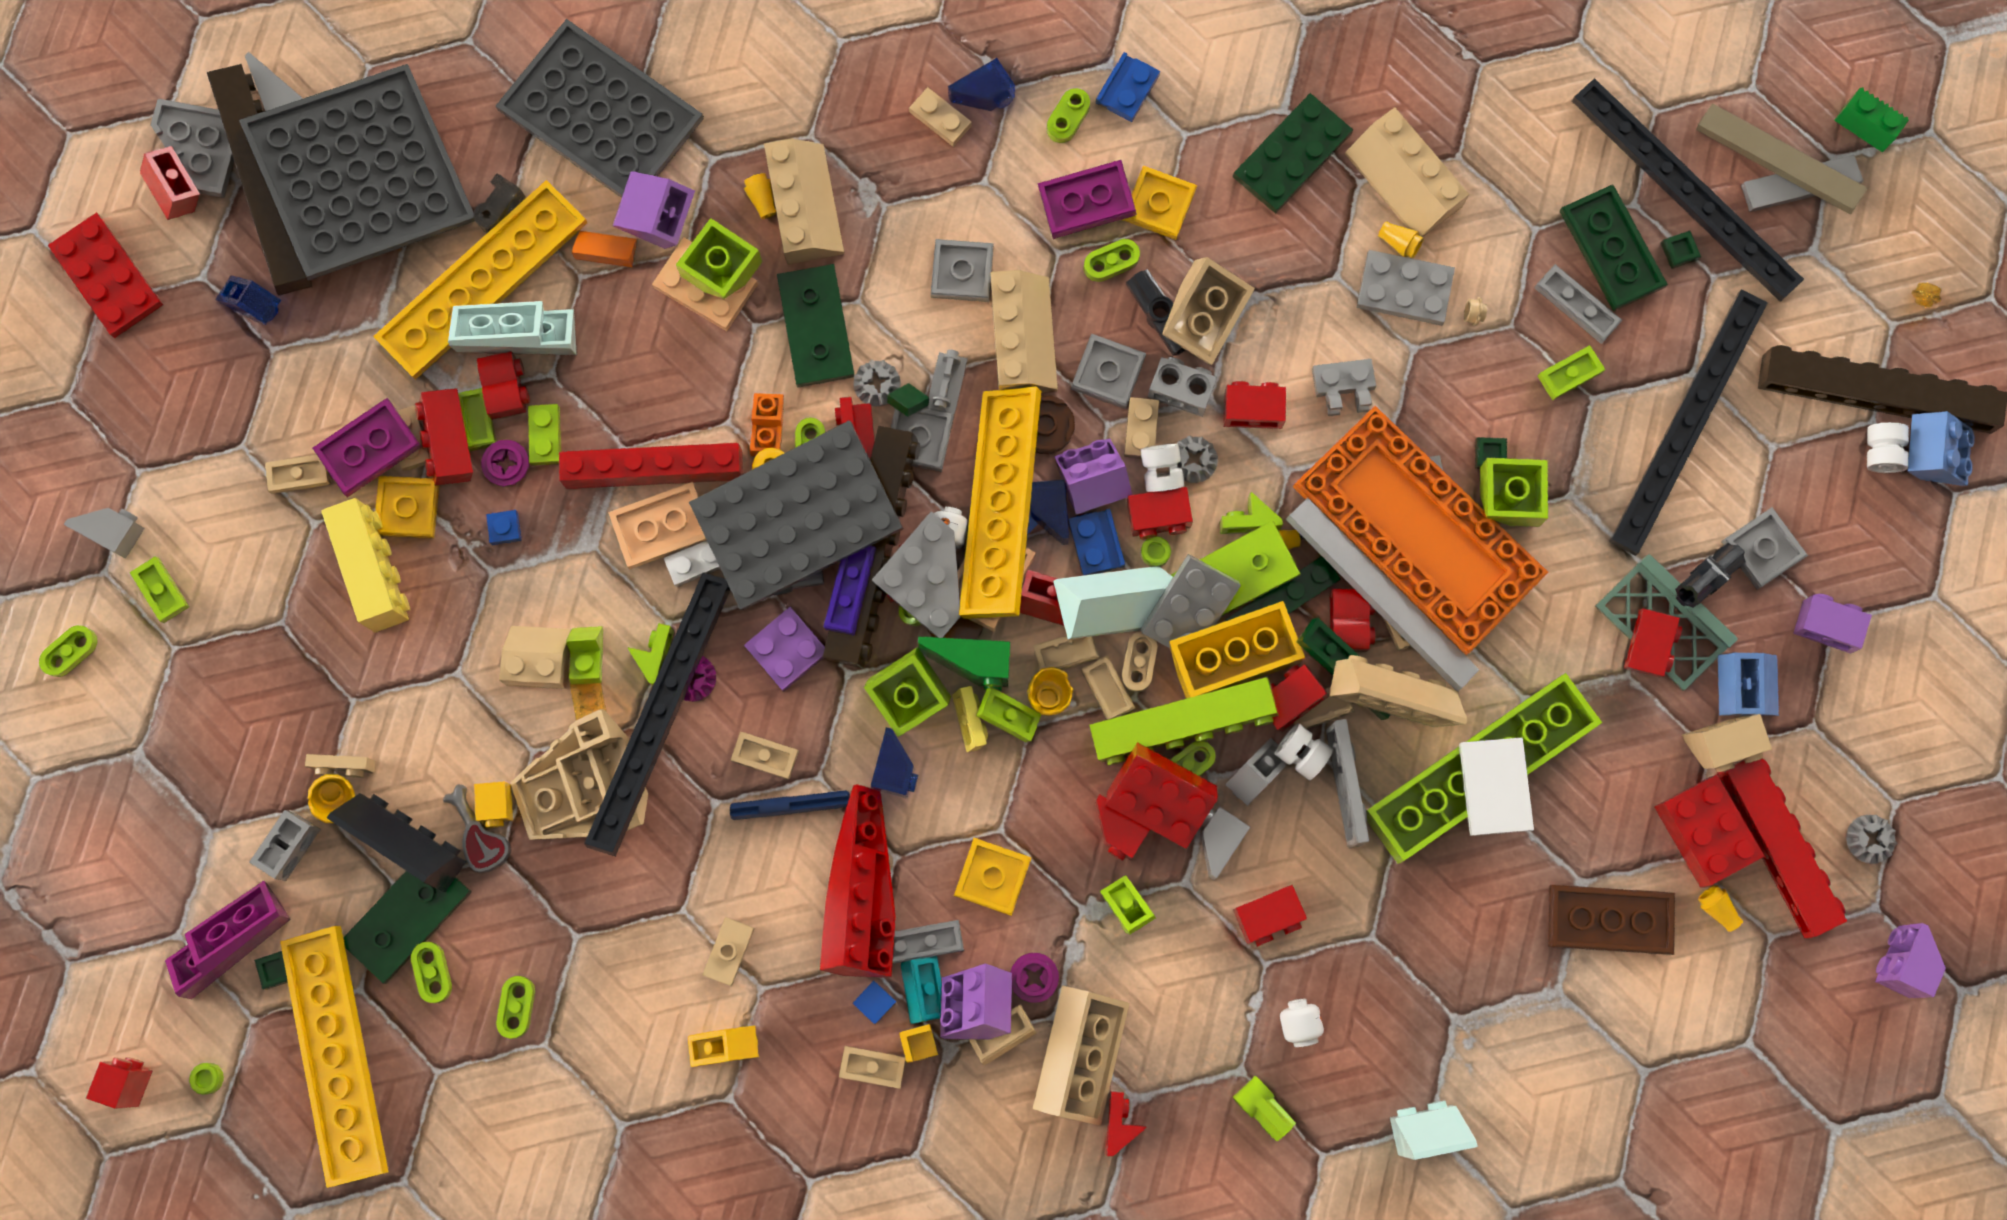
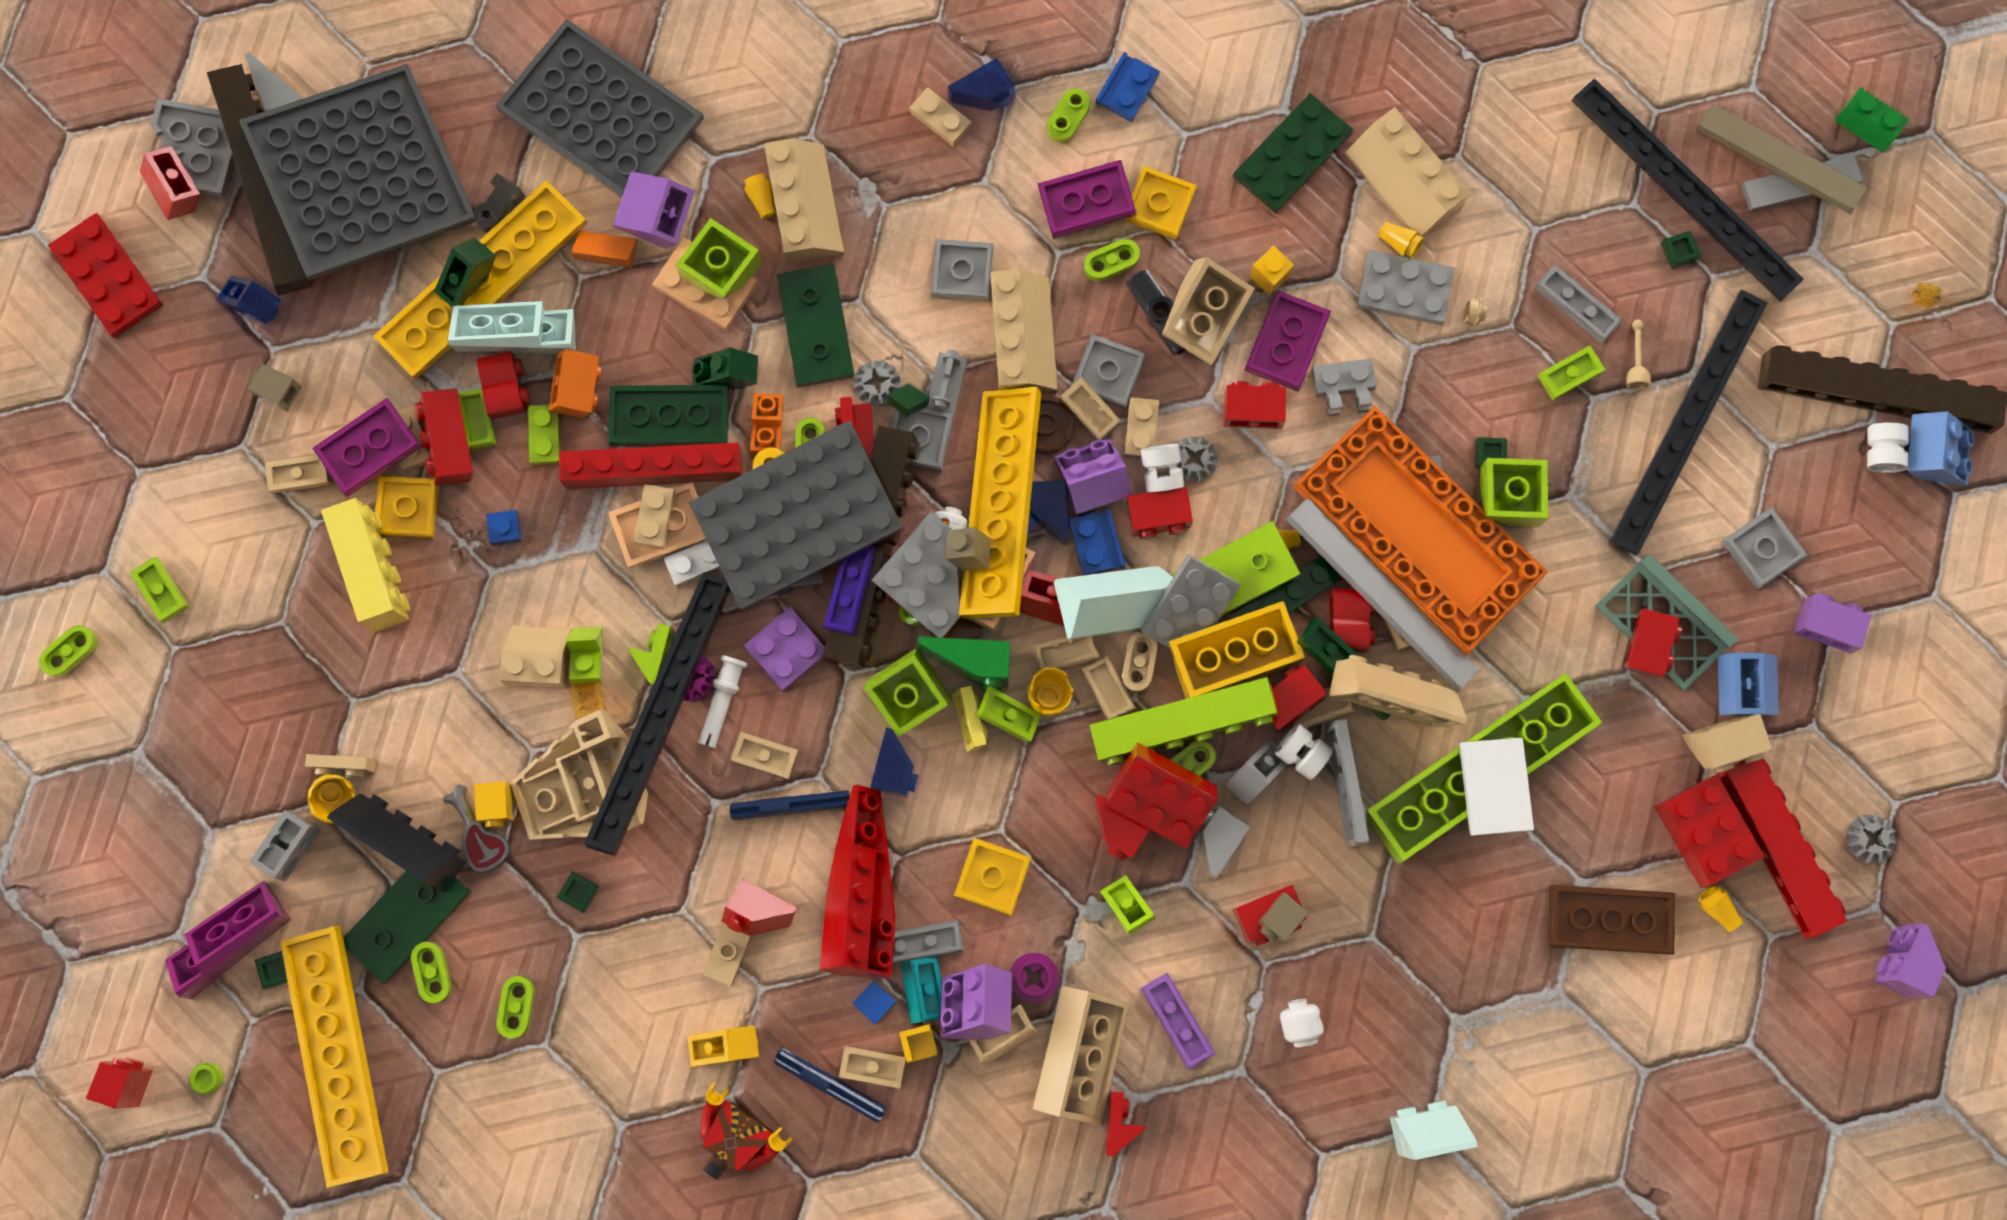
light grey slope [64,508,145,559] -> none
magenta gear [481,440,530,487] -> none
lime tile [1141,536,1171,567] -> none
light grey brick [1148,357,1217,417] -> none
lime slope [1219,492,1283,534] -> none
lime piece [1233,1076,1296,1141] -> none
dark green plate [1560,184,1668,312] -> none
black piece [1675,543,1746,608] -> none
none -> dark tan brick [247,363,302,412]
none -> dark green slope [434,238,496,307]
none -> orange brick [549,348,601,419]
none -> dark green tile [556,871,600,913]
none -> dark green plate [608,385,729,446]
none -> tan plate [633,484,675,549]
none -> dark green slope [692,347,758,389]
none -> white pin [697,655,748,749]
none -> torso [700,1082,792,1180]
none -> slope [721,879,797,936]
none -> dark blue axle [773,1048,886,1122]
none -> dark tan brick [946,527,991,571]
none -> tan plate [1059,377,1121,440]
none -> medium lavender tile [1140,973,1215,1070]
none -> magenta tile [1244,290,1331,392]
none -> yellow brick [1249,245,1295,296]
none -> dark tan brick [1257,892,1309,943]
none -> tan hinge [1626,320,1651,390]

